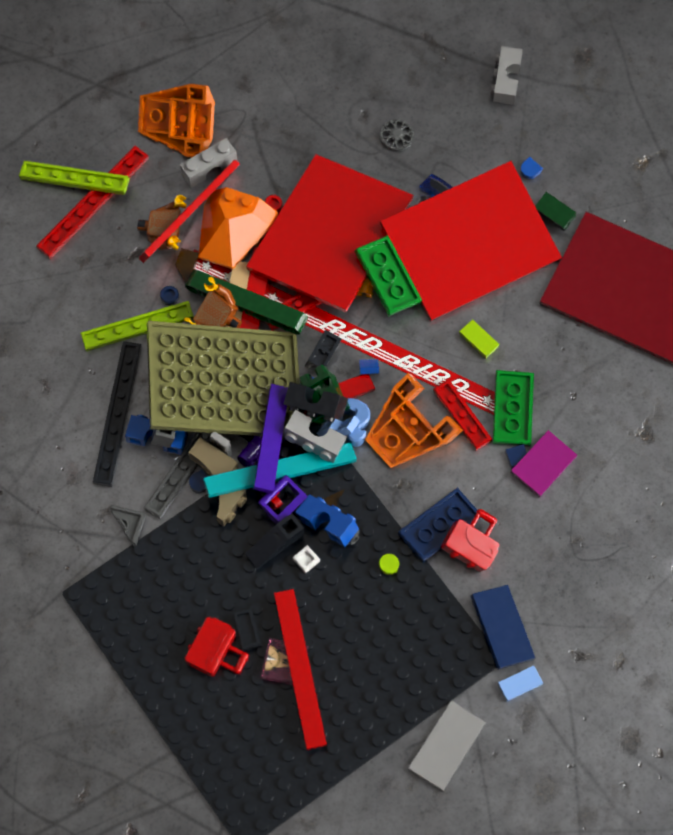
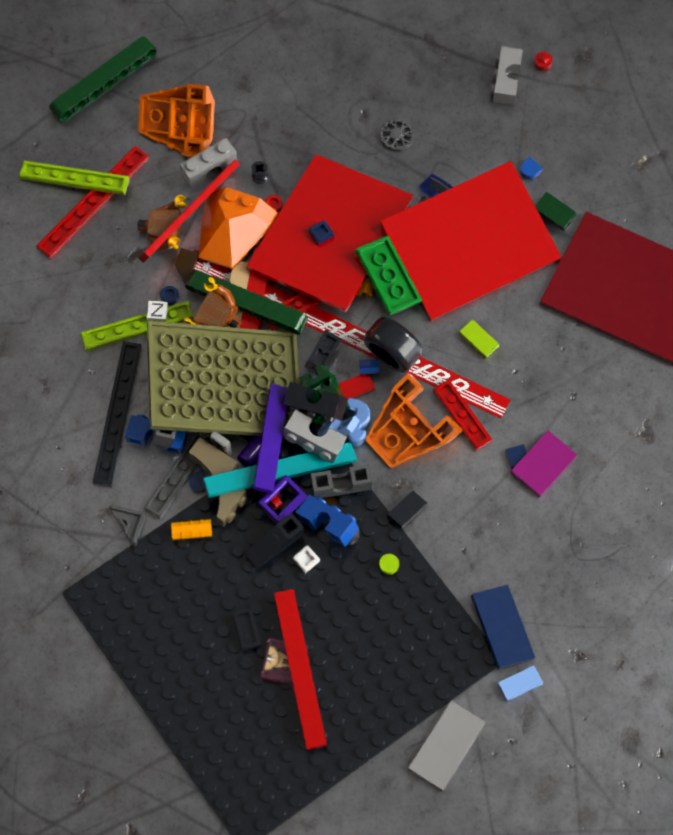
red piece [185,617,249,677] -> none
dark blue tile [398,487,482,563] -> none
piece [441,509,499,572] -> none
green tile [492,370,534,447] -> none
none -> dark green beam [49,36,157,122]
none -> white tile [147,301,168,322]
none -> light orange axle [171,519,212,540]
none -> black bush [251,161,268,184]
none -> dark blue tile [309,220,334,245]
none -> dark grey arch [311,464,372,498]
none -> black wheel [364,317,423,373]
none -> black tile [387,491,427,529]
none -> red tile [534,52,553,70]

